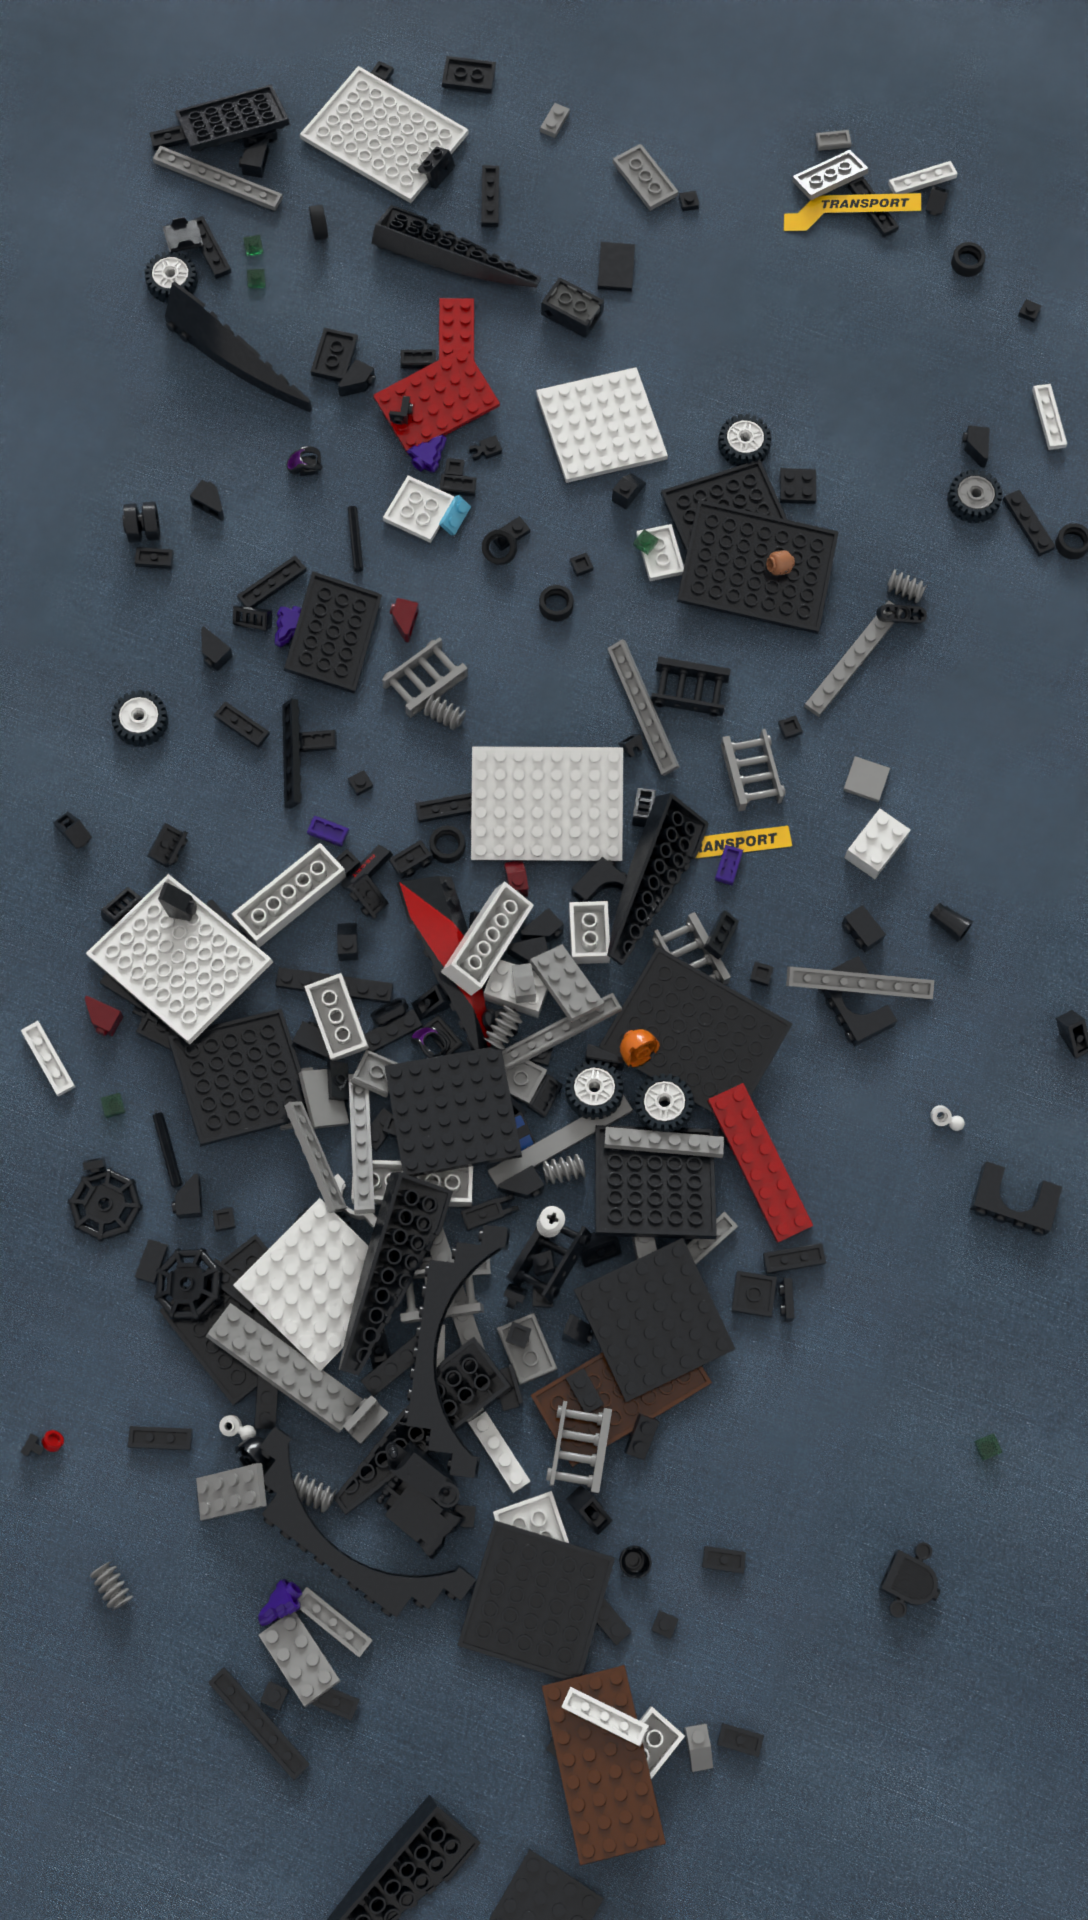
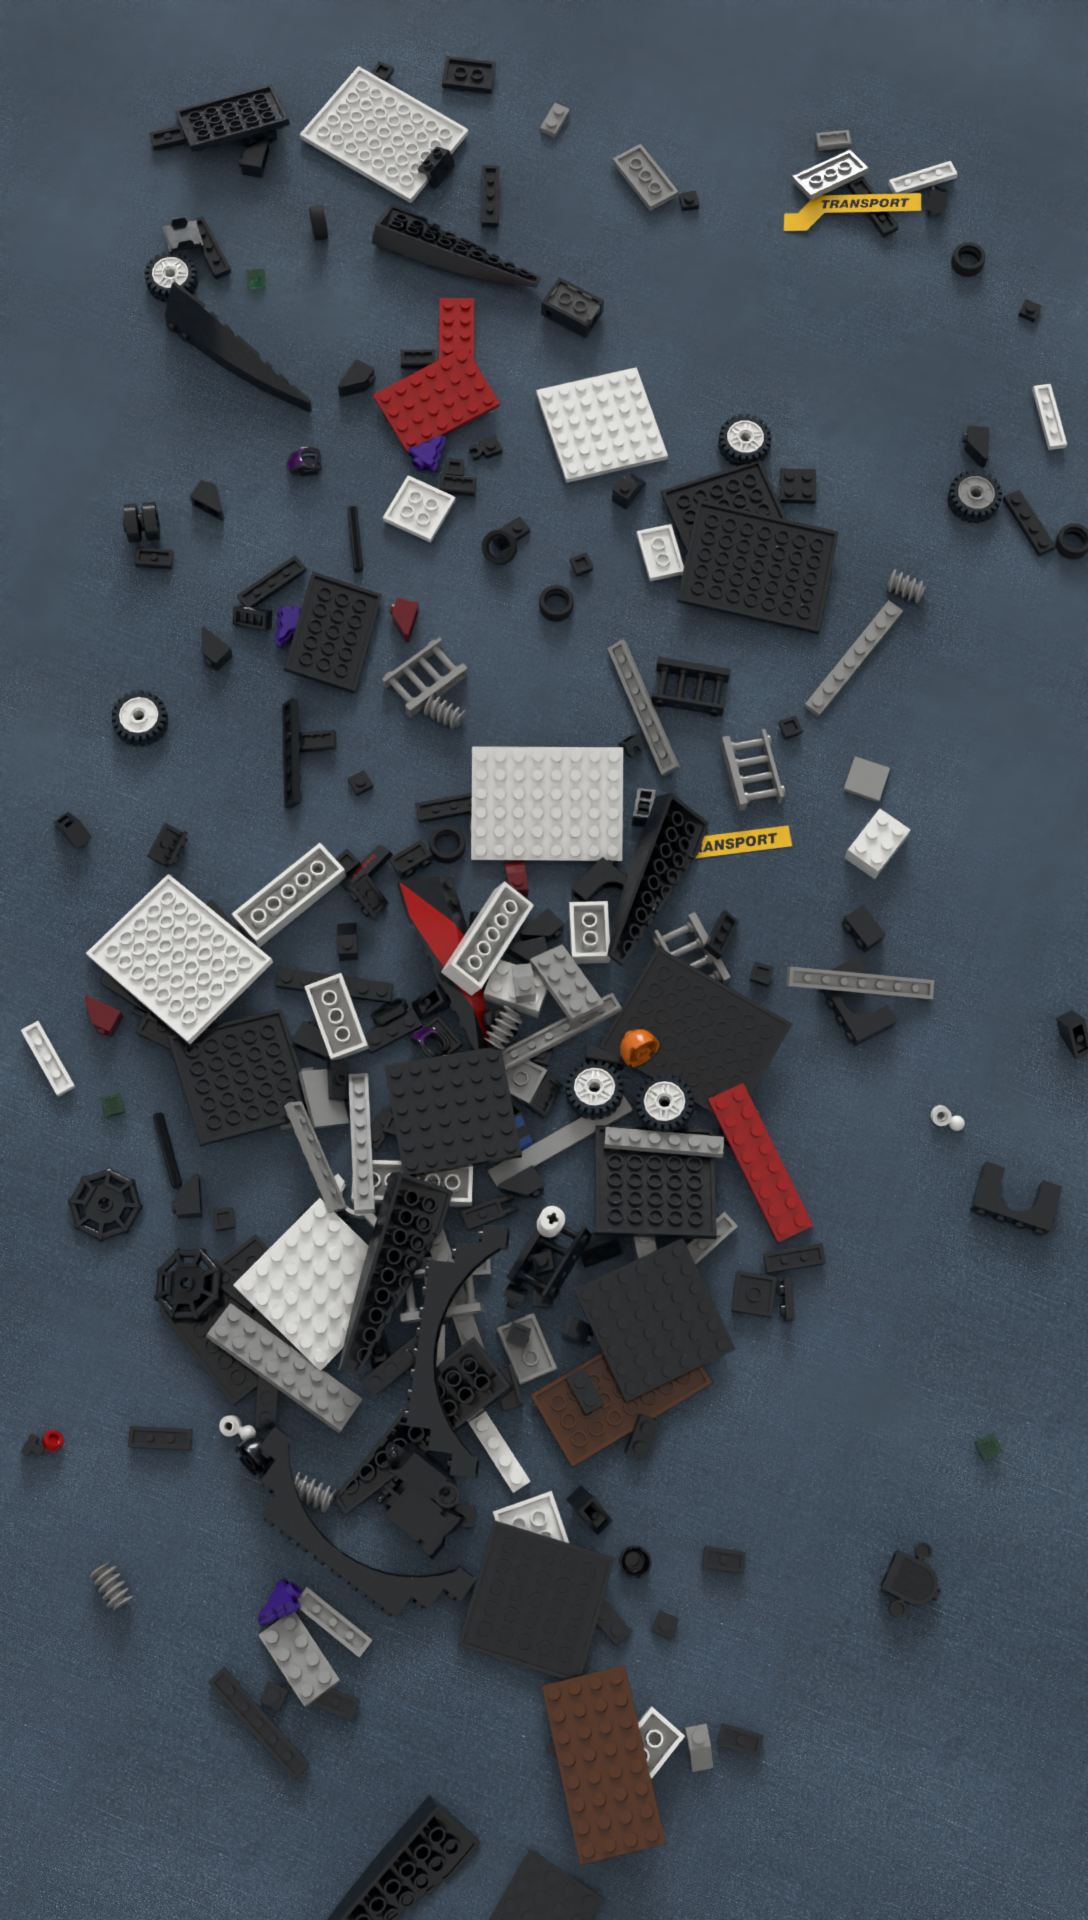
black plate [83,1157,106,1173] -> none
black slope [101,887,142,927] -> none
black tile [135,1239,168,1284] -> none
light grey plate [153,146,283,211] -> none
black slope [158,882,197,921] -> none
light grey plate [196,1463,267,1520] -> none
black plate [214,701,270,748] -> none
clear green plate [243,235,263,256] -> none
dark purple plate [307,815,349,847] -> none
black plate [310,328,358,382] -> none
light grey bracket [343,1395,388,1444] -> none
light grey tile [351,1049,397,1098] -> none
black bracket [389,396,414,425] -> none
medium azure plate [439,495,471,535] -> none
light grey piece [543,1154,586,1185] -> none
light grey fence [546,1401,612,1494] -> none
white plate [562,1687,649,1747] -> none
black tile [598,242,635,292] -> none
clear green plate [633,529,659,555] -> none
dark purple plate [715,845,743,886] -> none
nougat head [766,550,795,576] -> none
black beam [876,604,927,624] -> none
black plant [929,903,974,942] -> none

